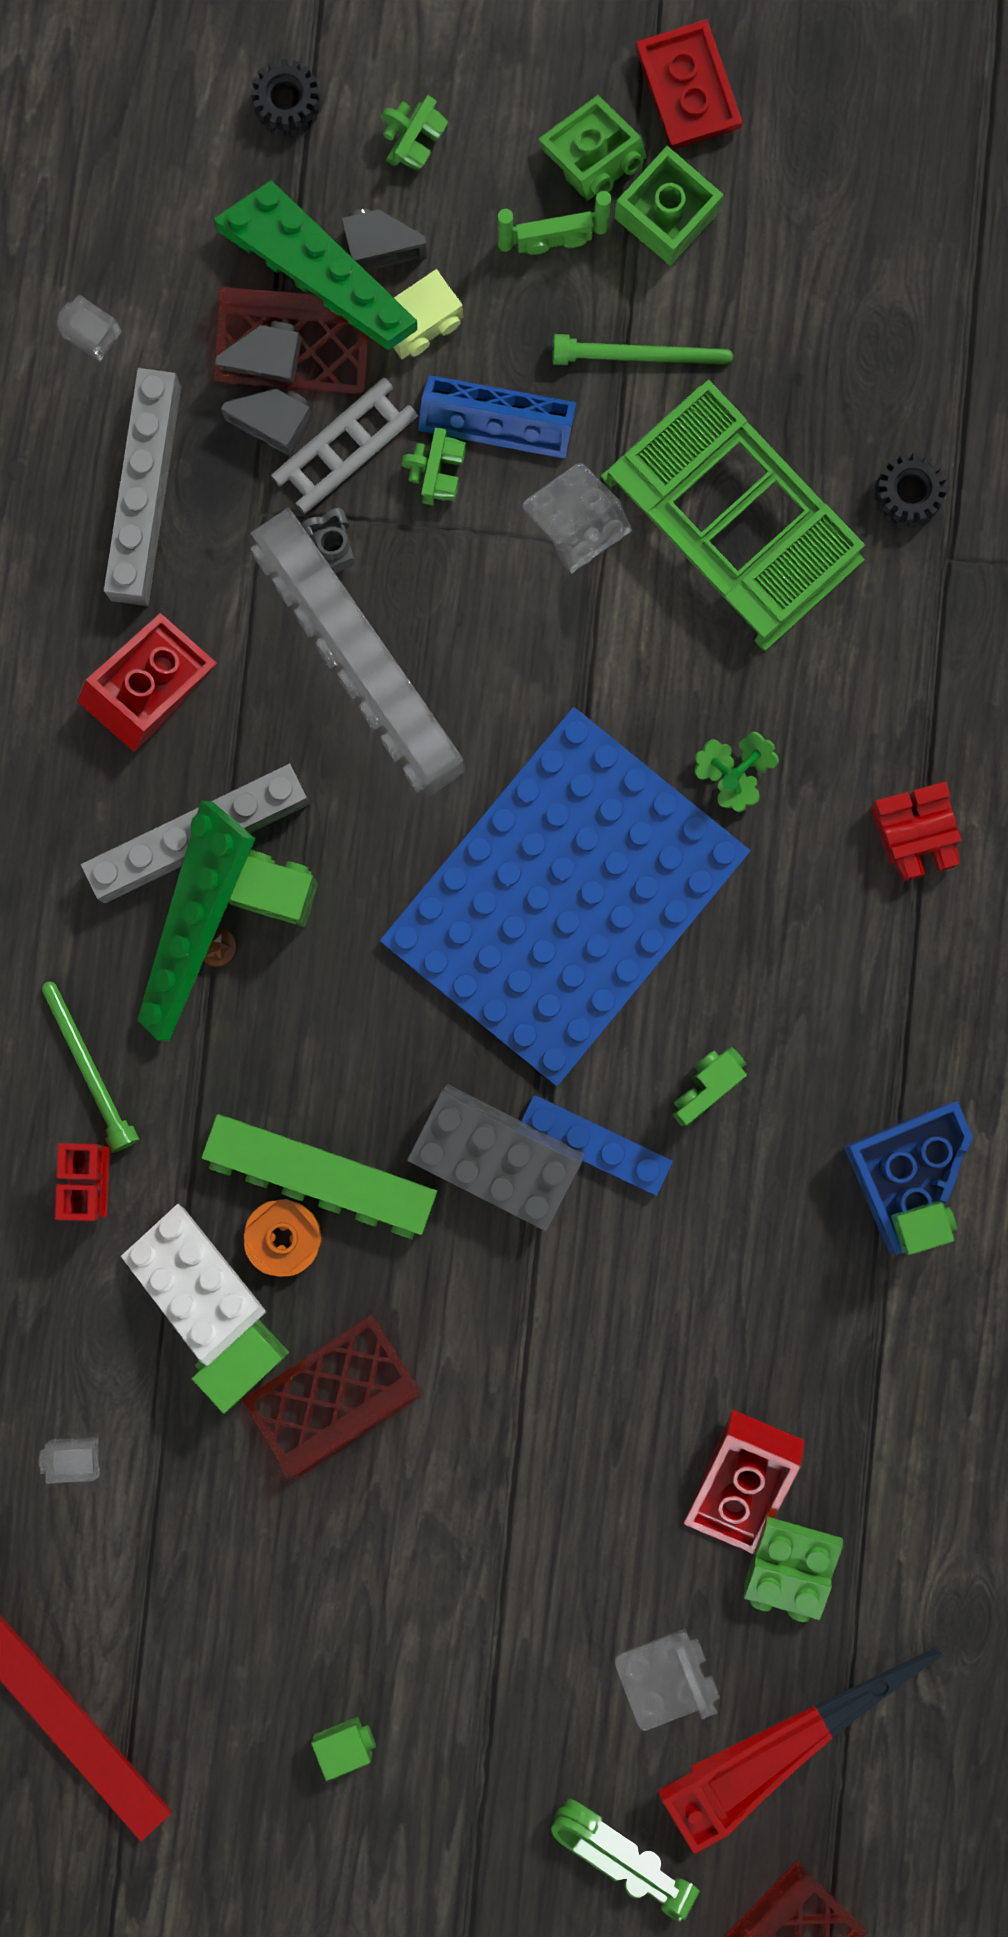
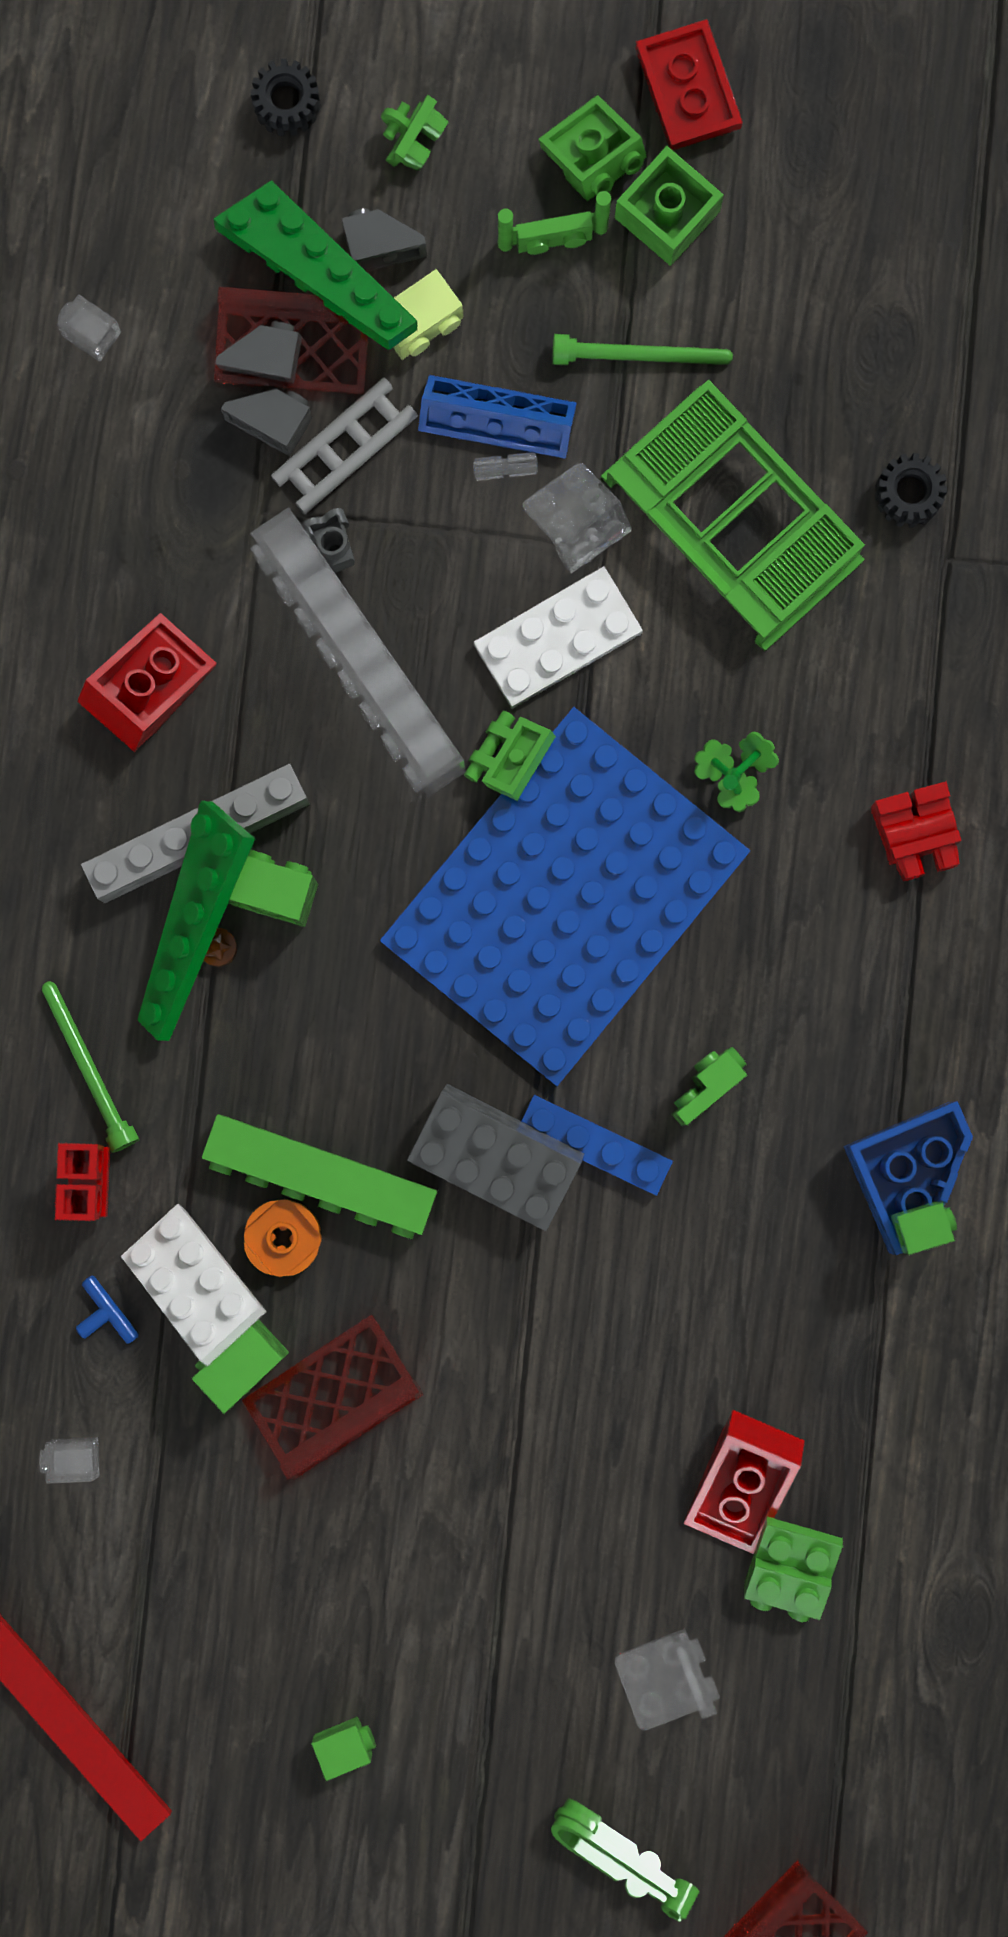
light grey brick [104,368,181,606] -> none
bright green hips [401,427,466,505] -> none
red plate [658,1648,942,1855] -> none
none -> blue piece [76,1275,139,1344]
none -> bright green plate [464,711,556,801]
none -> clear piece [473,452,538,481]
none -> white plate [474,566,643,709]

